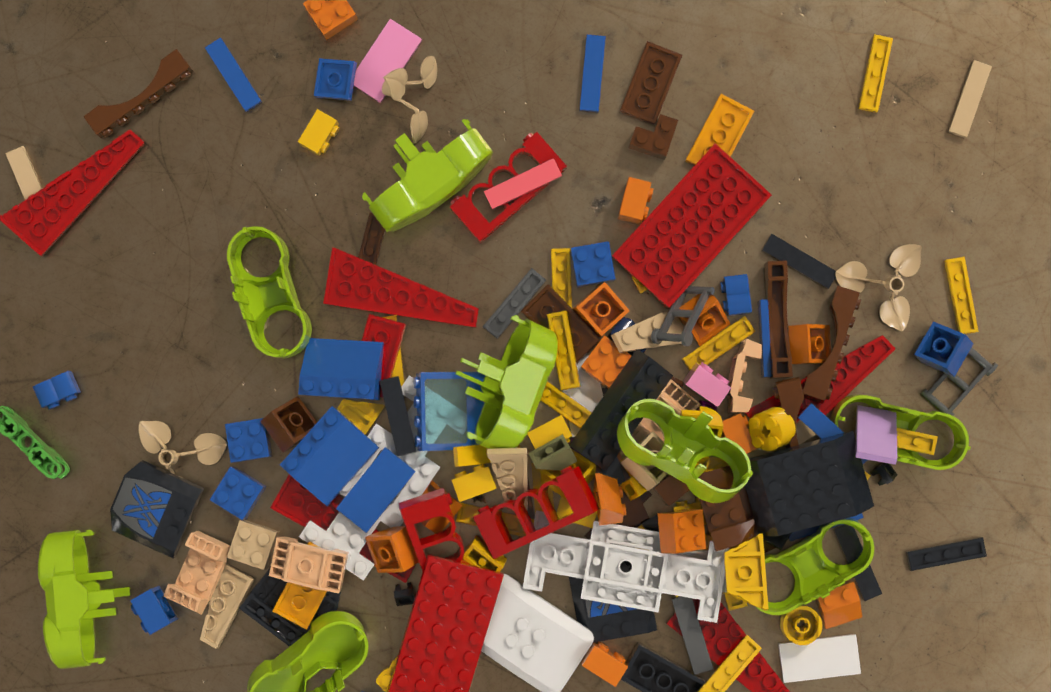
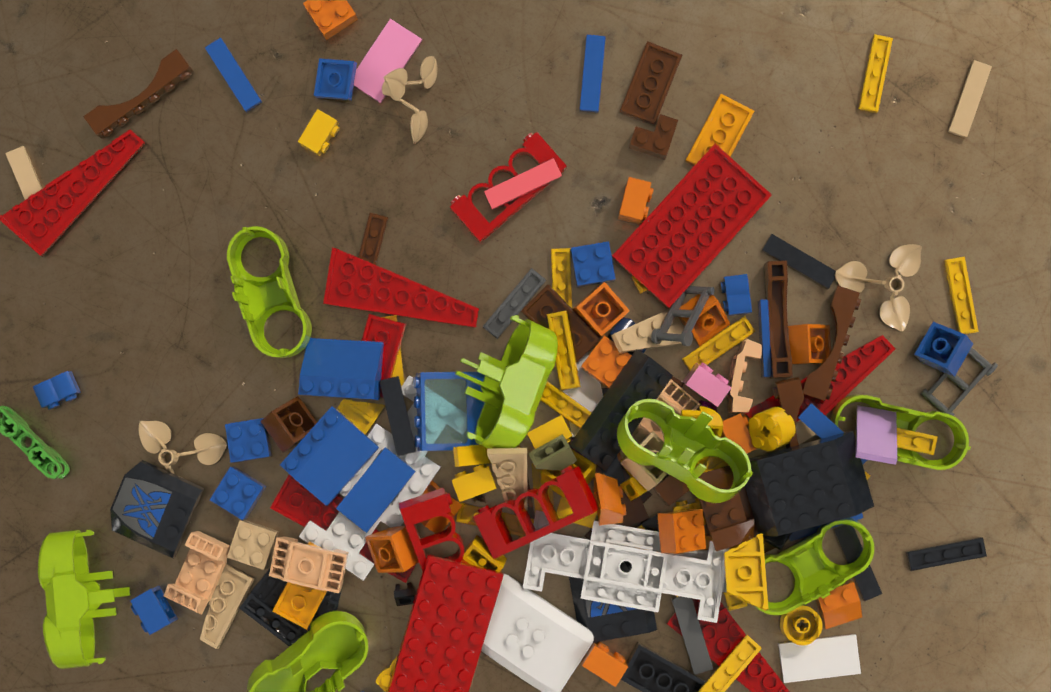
lime piece [362,119,493,232] -> none
black tile [871,462,898,486] -> none

